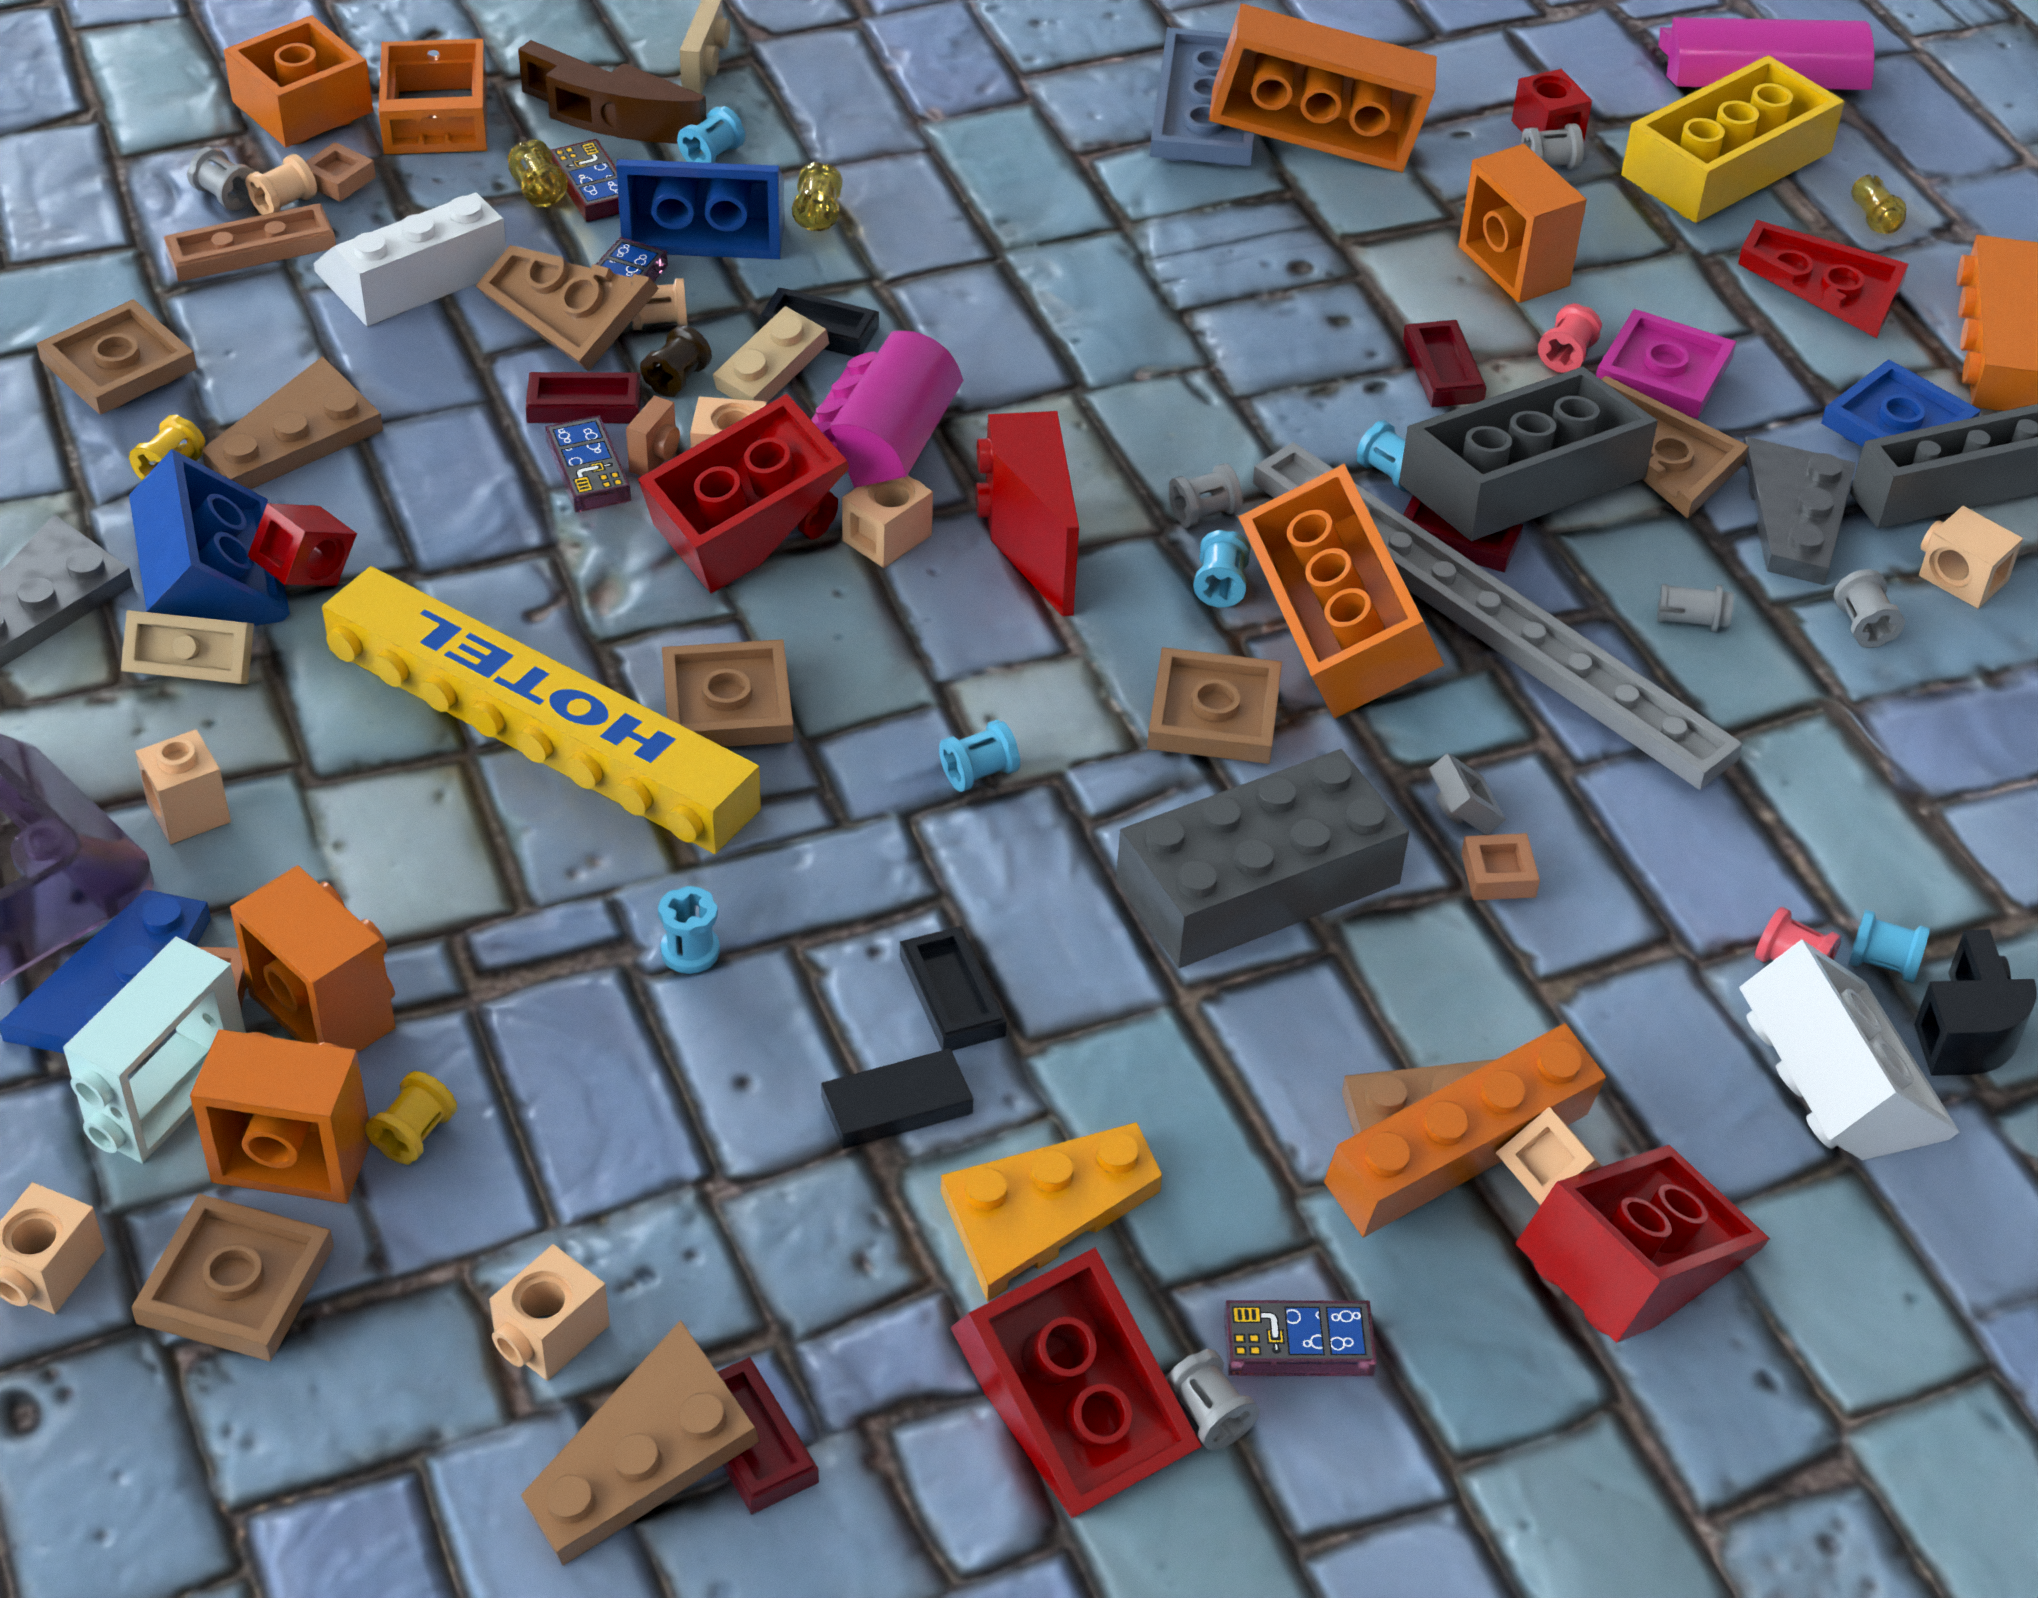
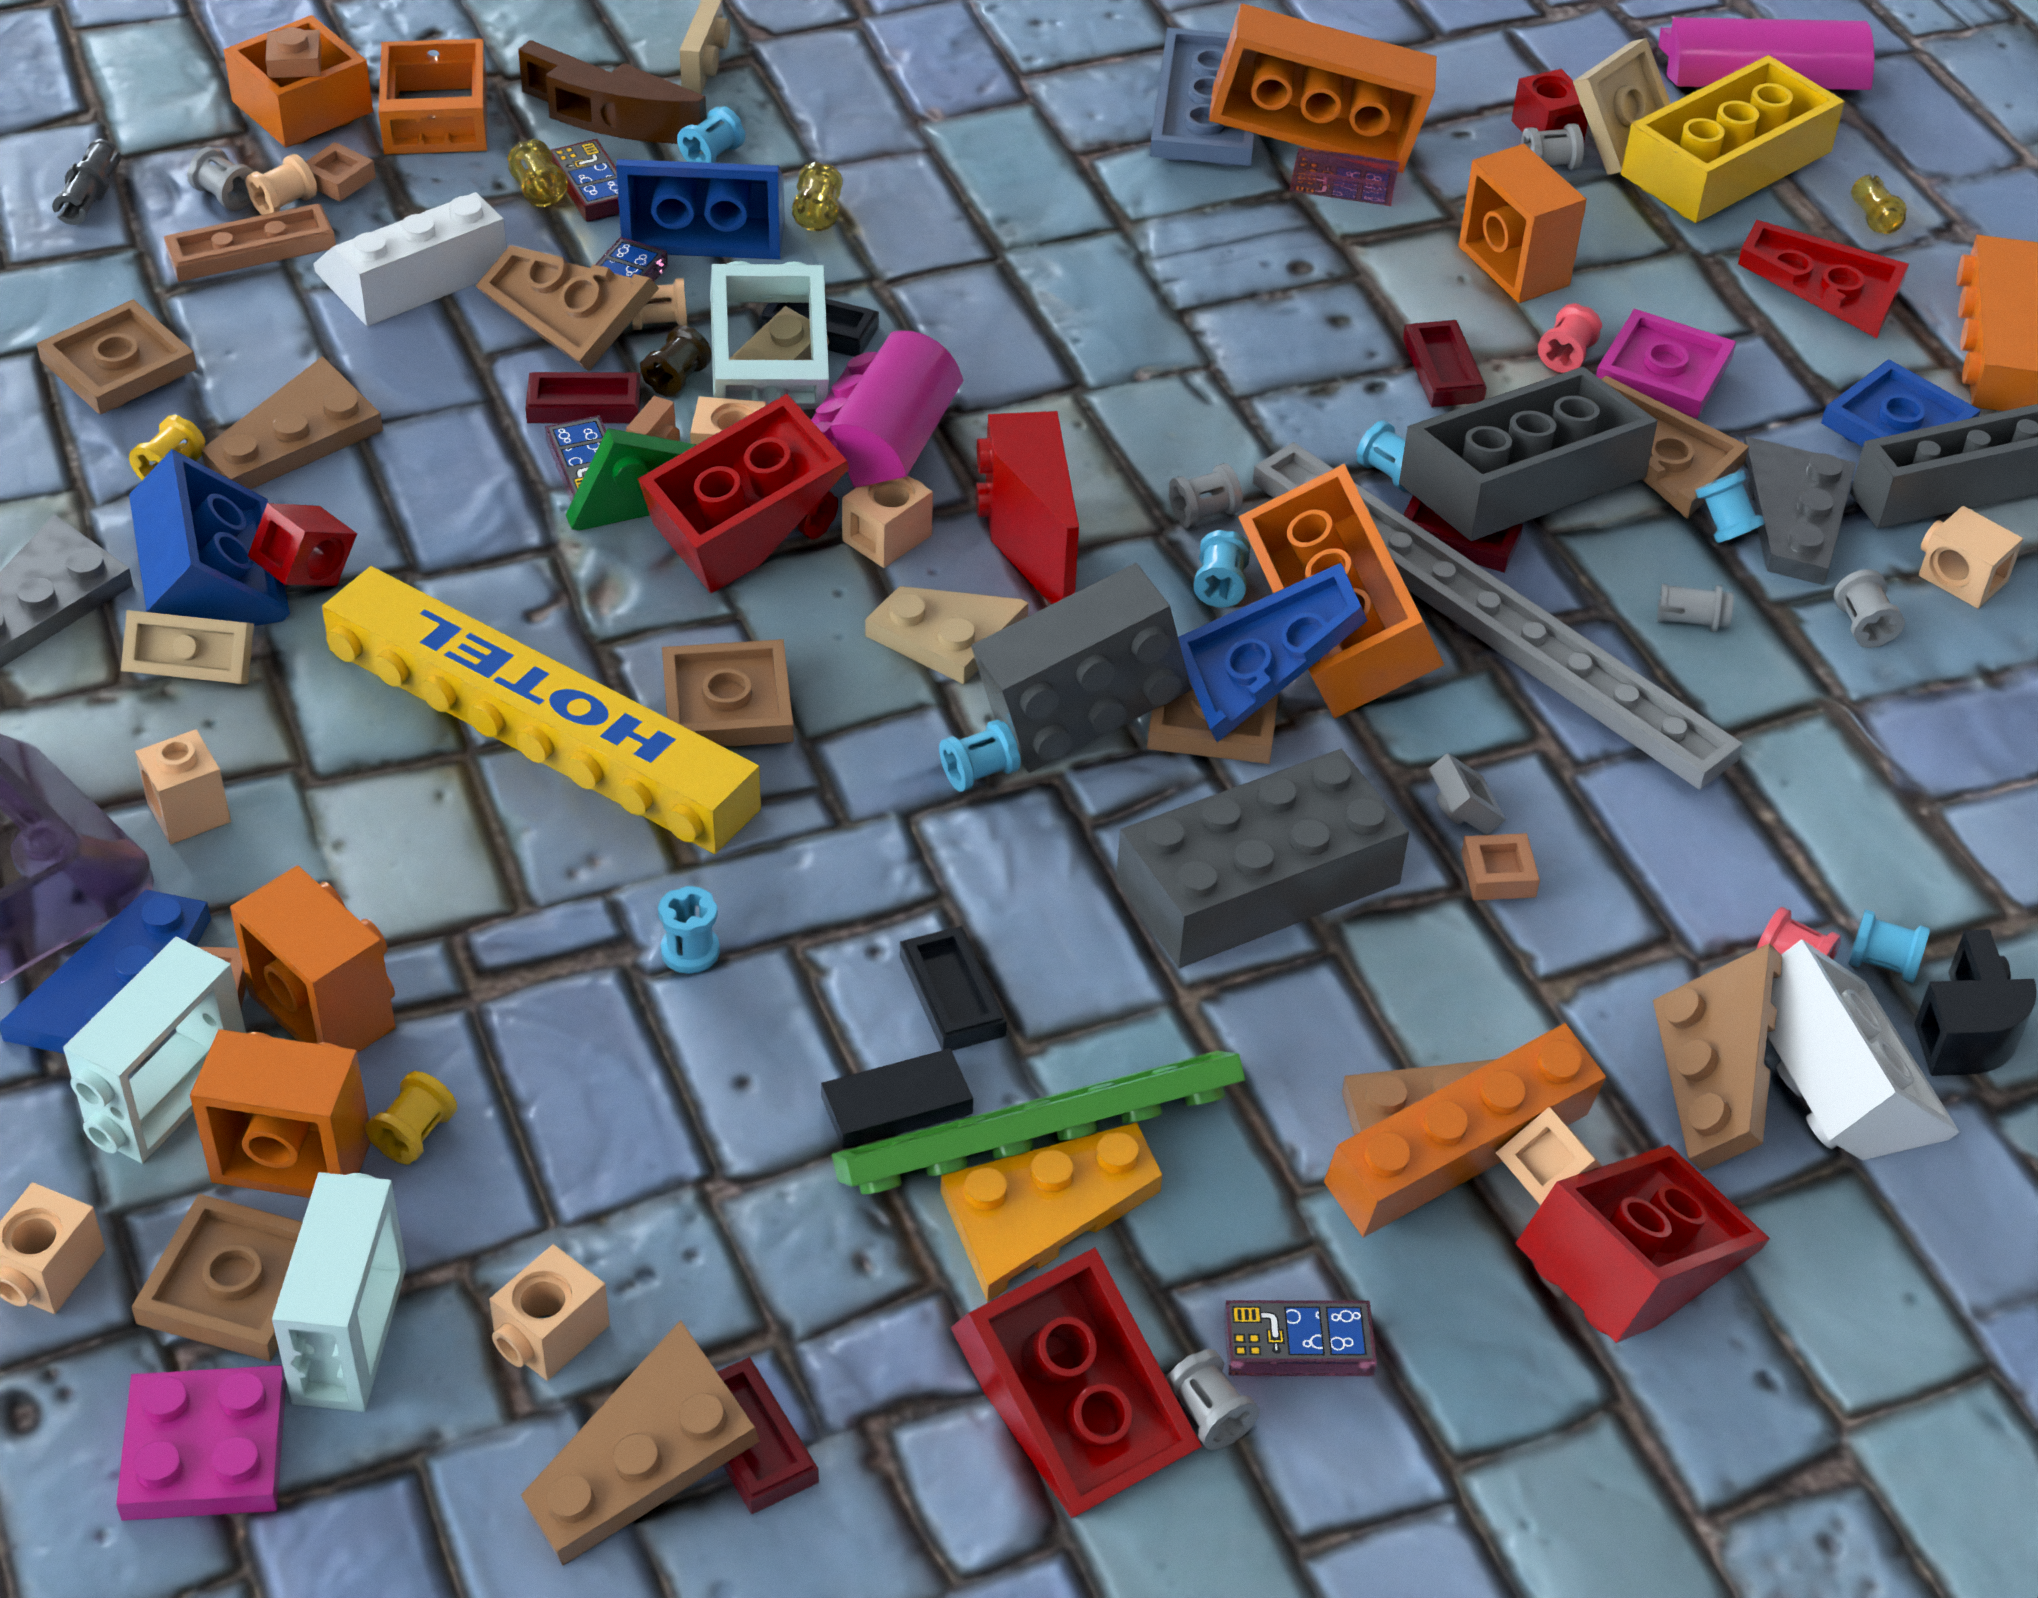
none -> dark grey pin [52,139,121,225]
none -> dark pink plate [116,1365,287,1521]
none -> nougat plate [265,27,322,78]
none -> light aqua window [272,1172,407,1412]
none -> green wing [566,428,697,531]
none -> light aqua window [710,261,829,409]
none -> bright green plate [831,1051,1245,1194]
none -> tan wing [865,586,1029,685]
none -> dark grey brick [971,563,1191,773]
none -> blue wing [1178,563,1368,743]
none -> clear pink tile [1290,147,1399,206]
none -> tan plate [1573,38,1671,175]
none -> medium nougat wing [1653,943,1782,1171]
none -> medium azure bush [1695,470,1765,543]

